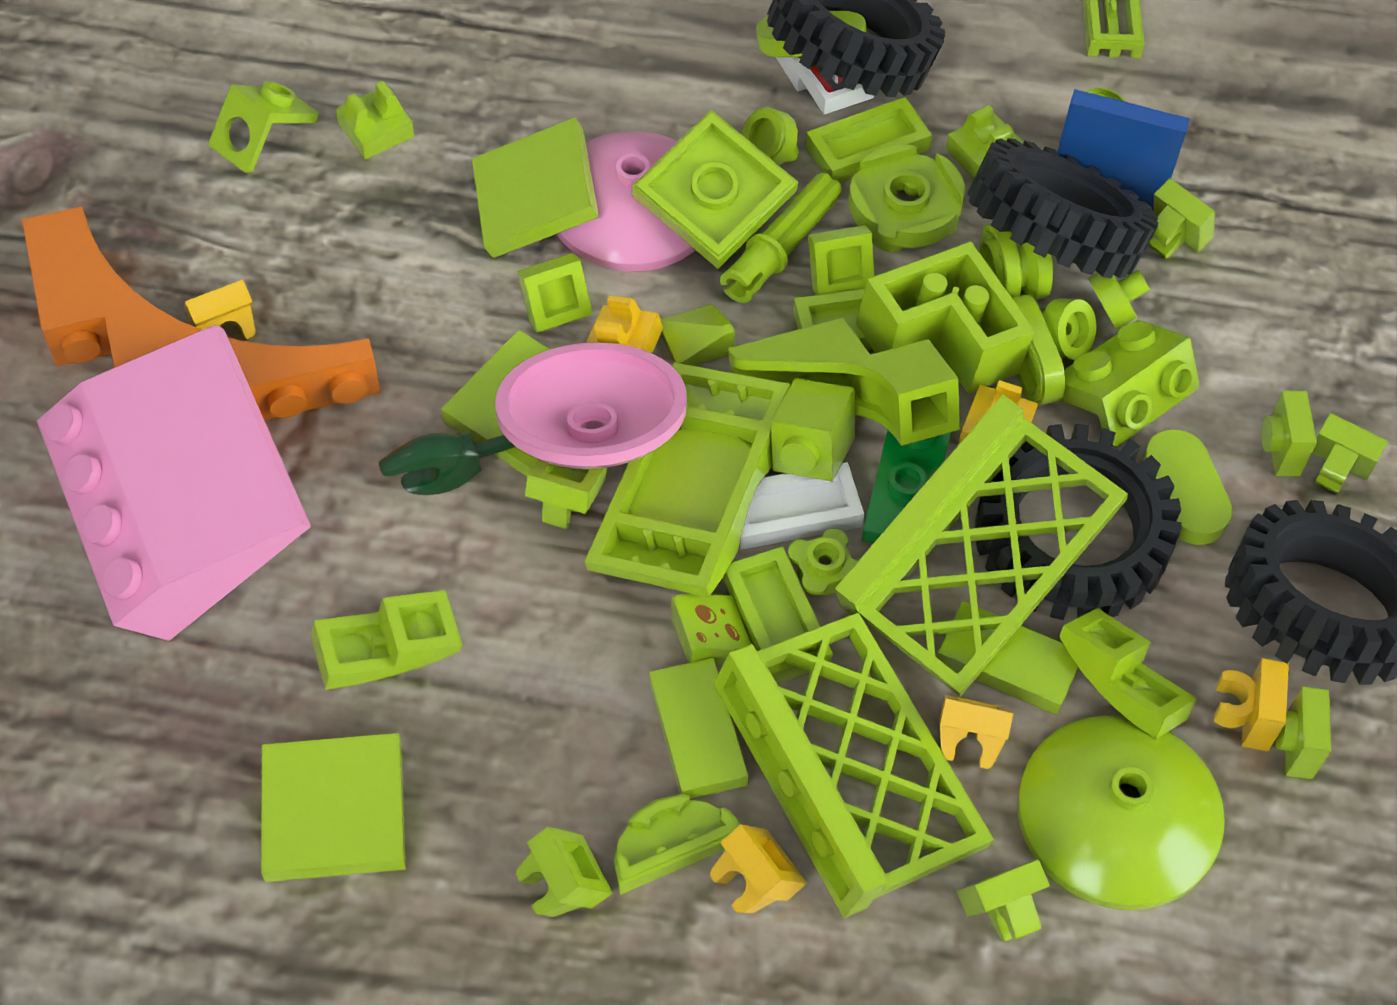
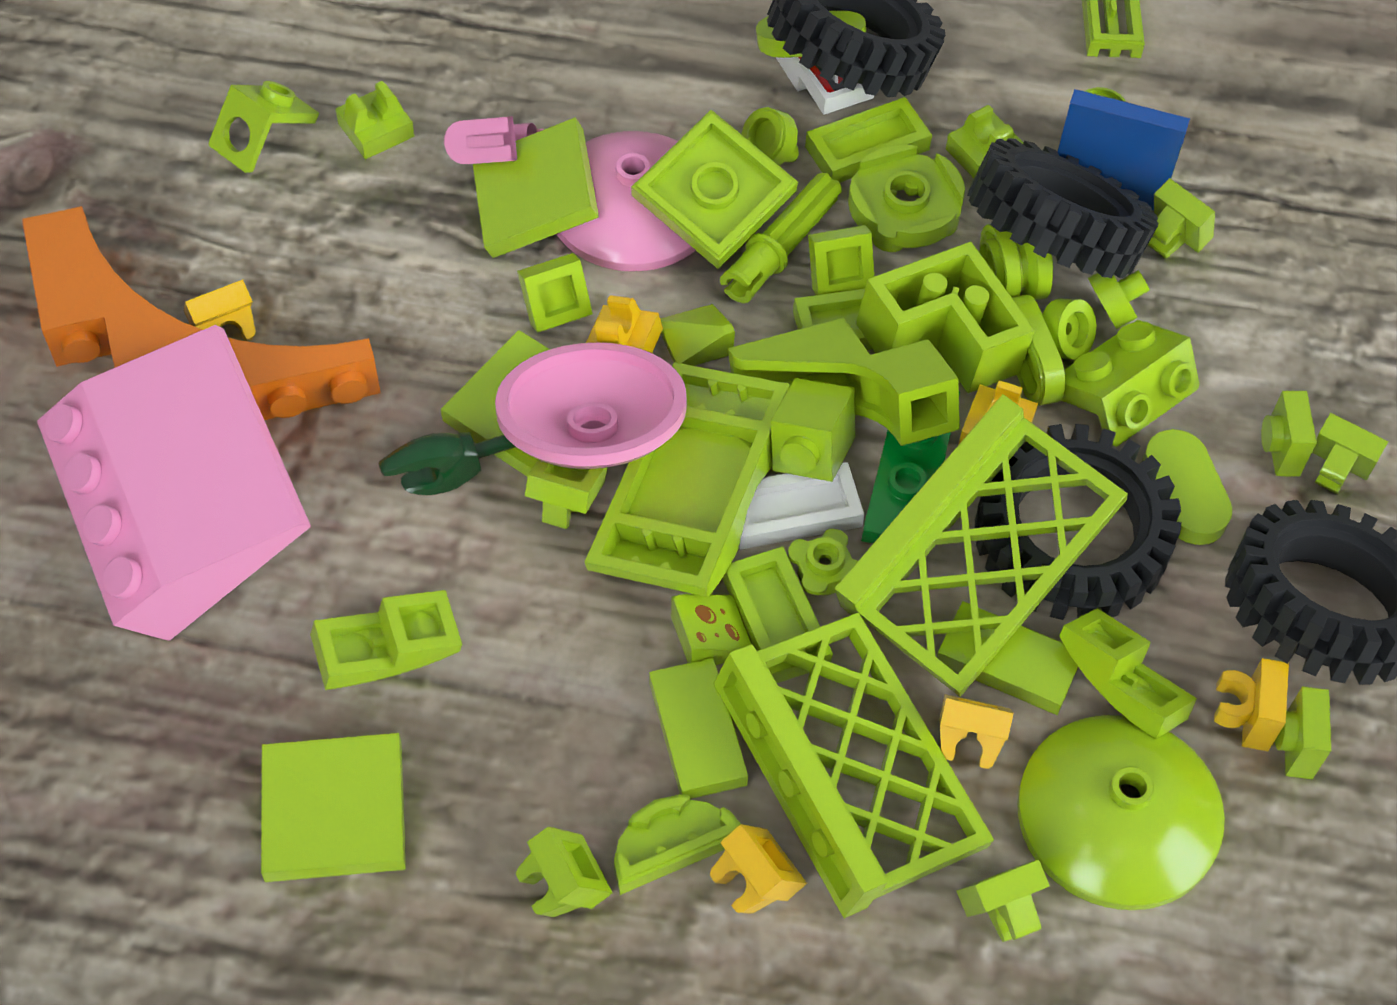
none -> bright pink piece [444,116,544,164]

